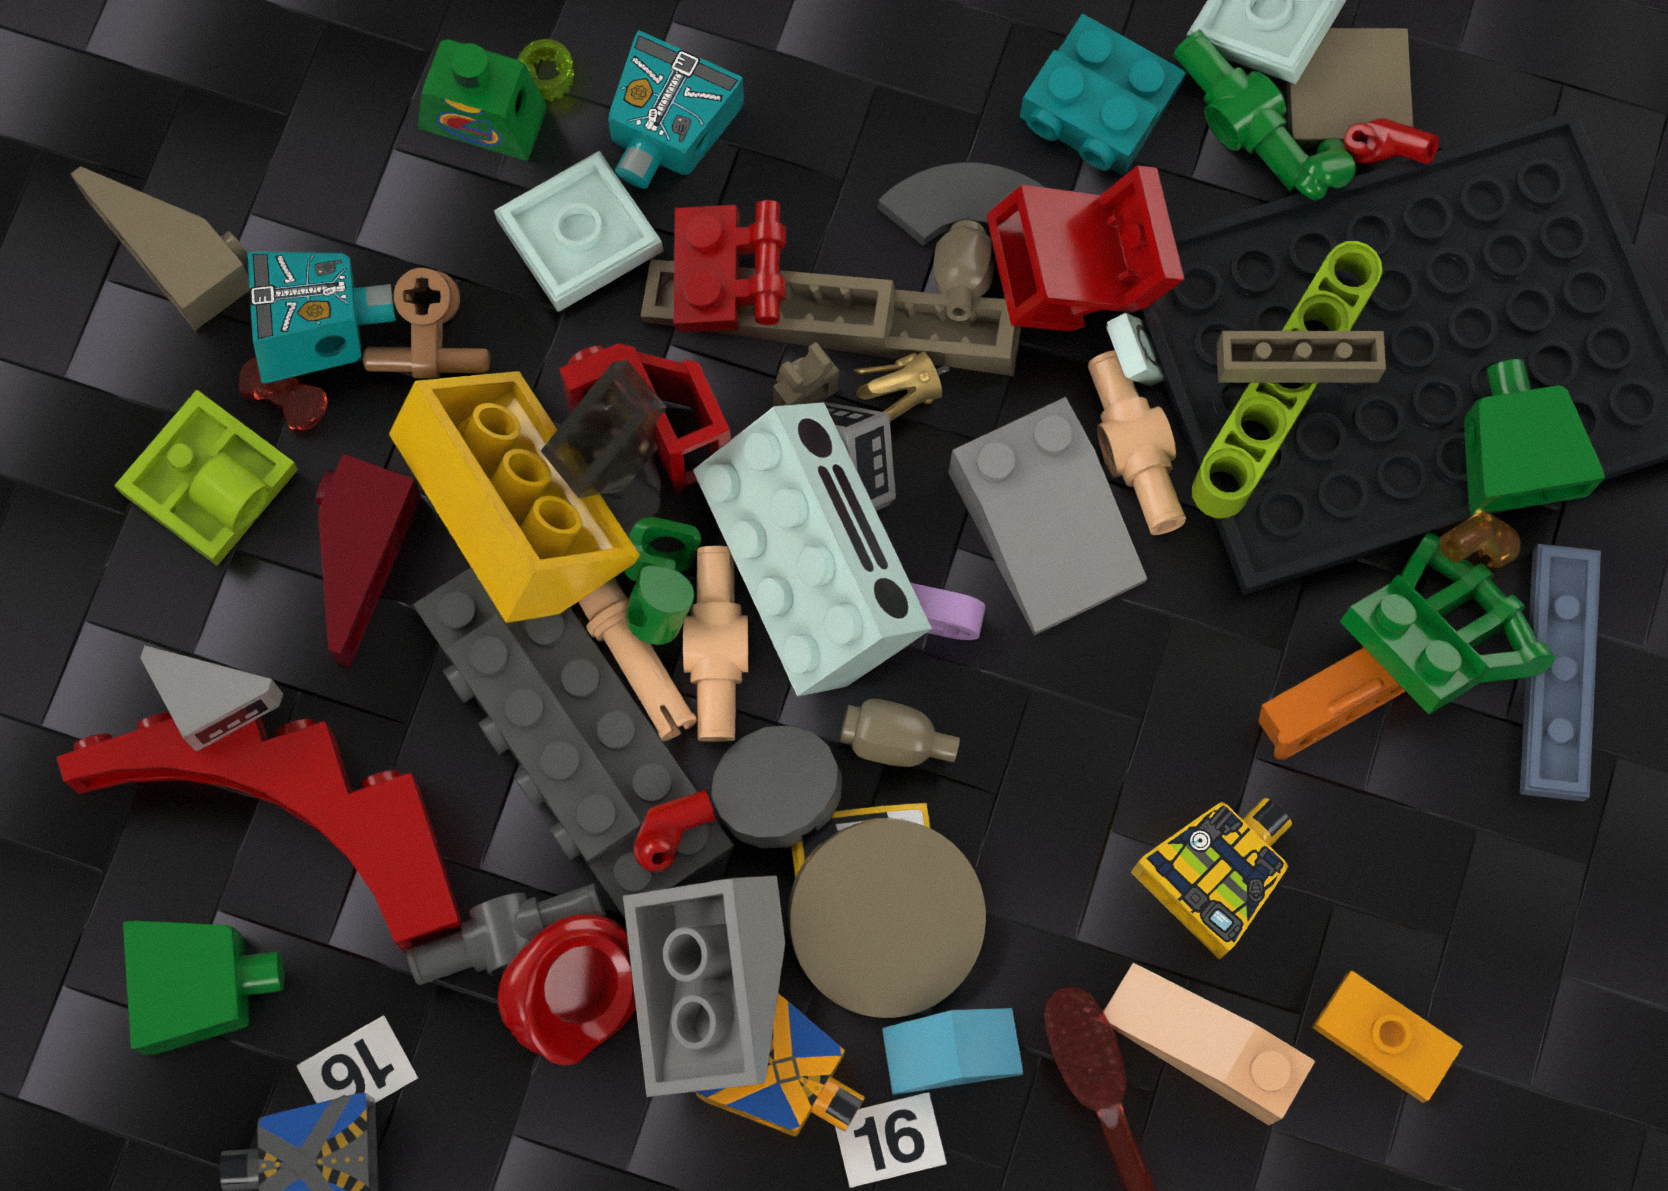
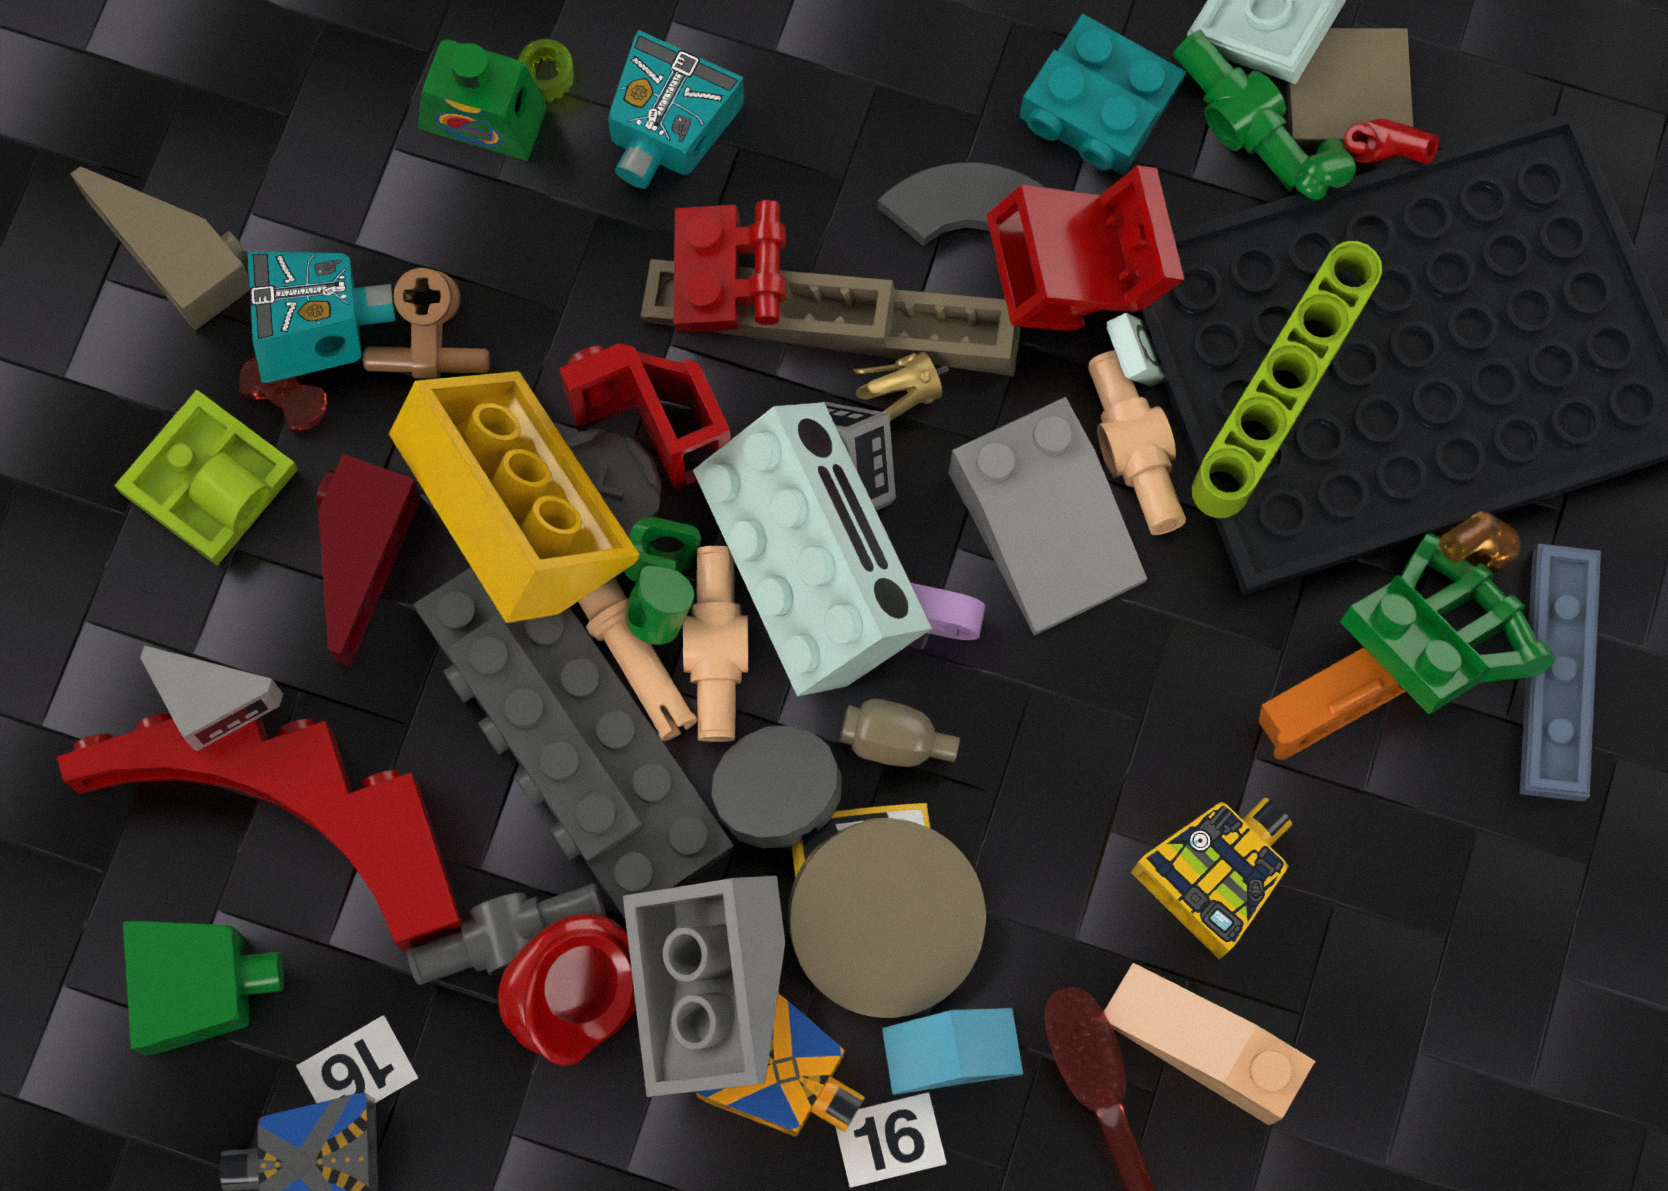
light aqua tile [494,151,664,312] -> none
clear smoke arch [541,360,667,498] -> none
red arm [634,790,715,873] -> none
dark tan plate [773,342,839,407] -> none
dark tan plant [934,220,995,321] -> none
dark tan piece [1217,331,1386,383] -> none
light orange plate [1312,970,1463,1103] -> none
green torso [1464,359,1605,516] -> none

